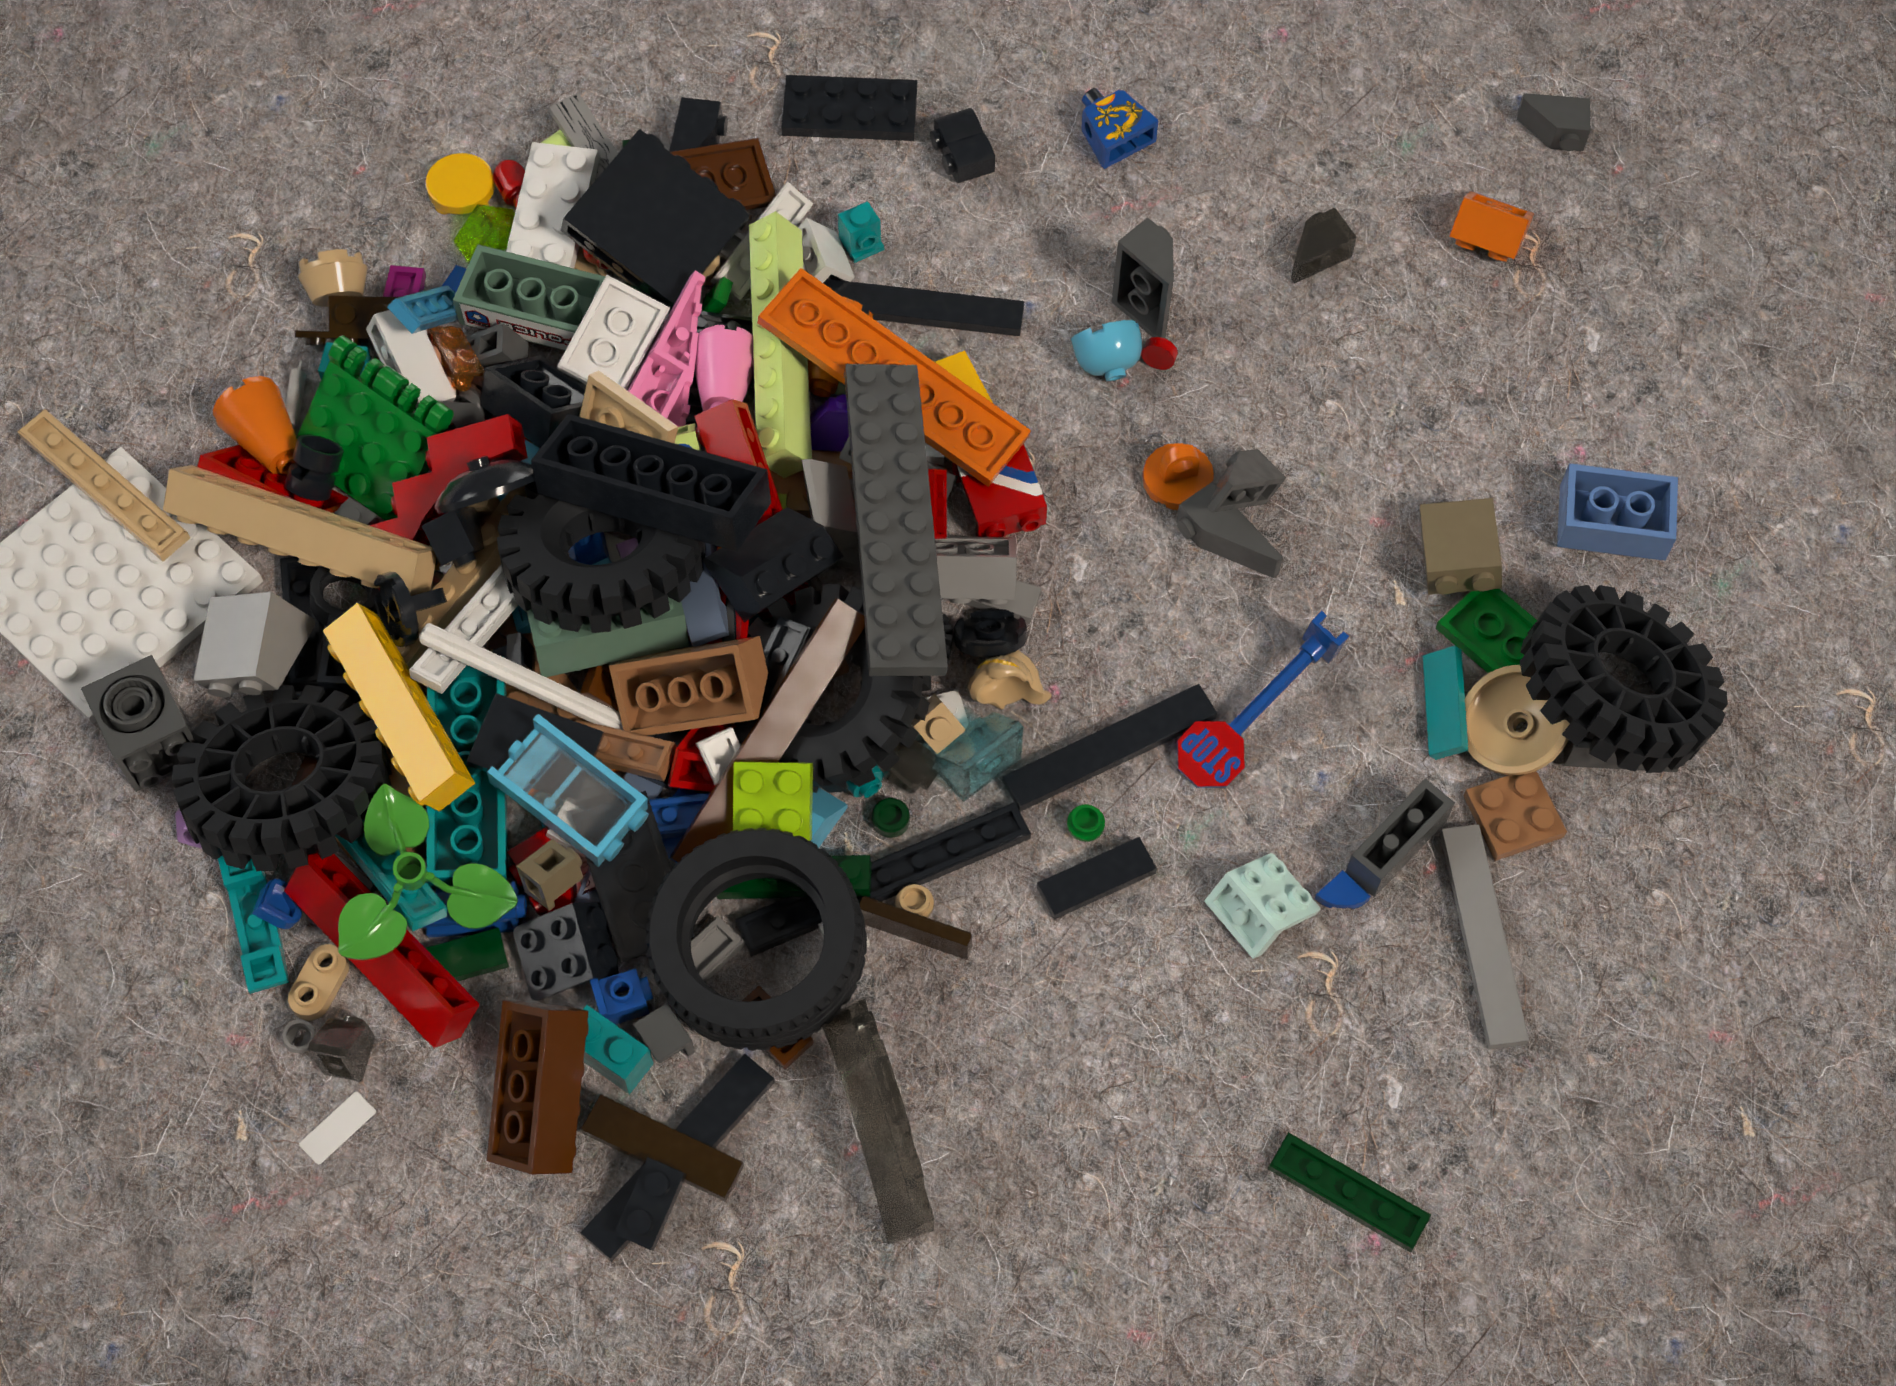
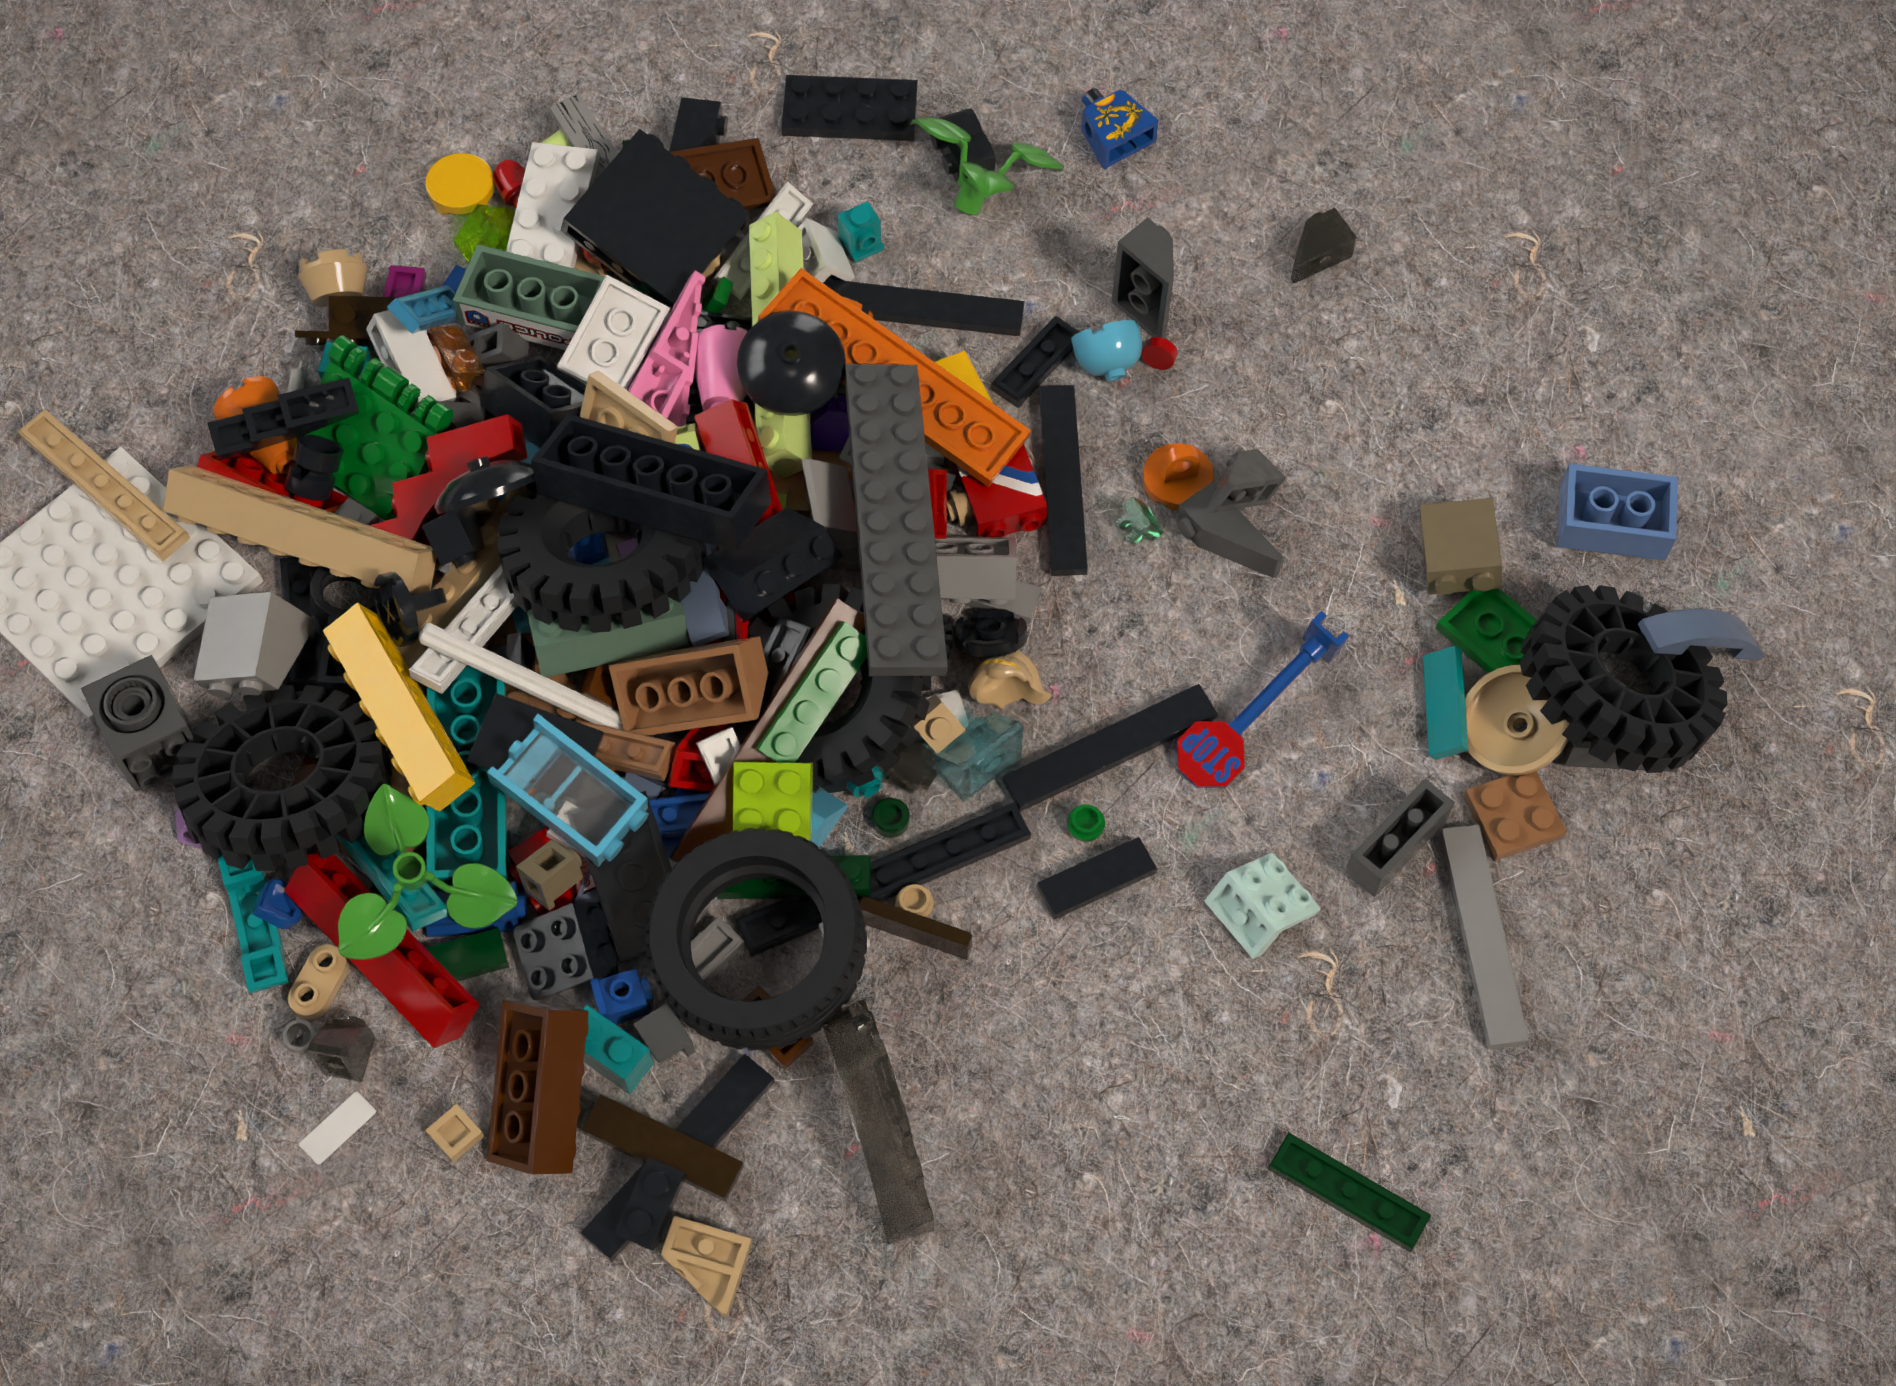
blue tile [1315,870,1371,909] -> none
orange slope [1449,191,1534,262] -> none
dark grey slope [1517,93,1591,151] -> none
none -> black slope [207,378,359,461]
none -> tan plate [425,1104,484,1163]
none -> tan wing [661,1216,753,1318]
none -> black dish [737,311,846,416]
none -> plate [756,621,867,762]
none -> bright green plant [910,117,1064,215]
none -> tan plate [947,490,973,526]
none -> black tile [991,316,1080,408]
none -> black tile [1039,385,1088,576]
none -> clear green tile [1115,497,1164,544]
none -> sand blue slope [1638,609,1764,660]

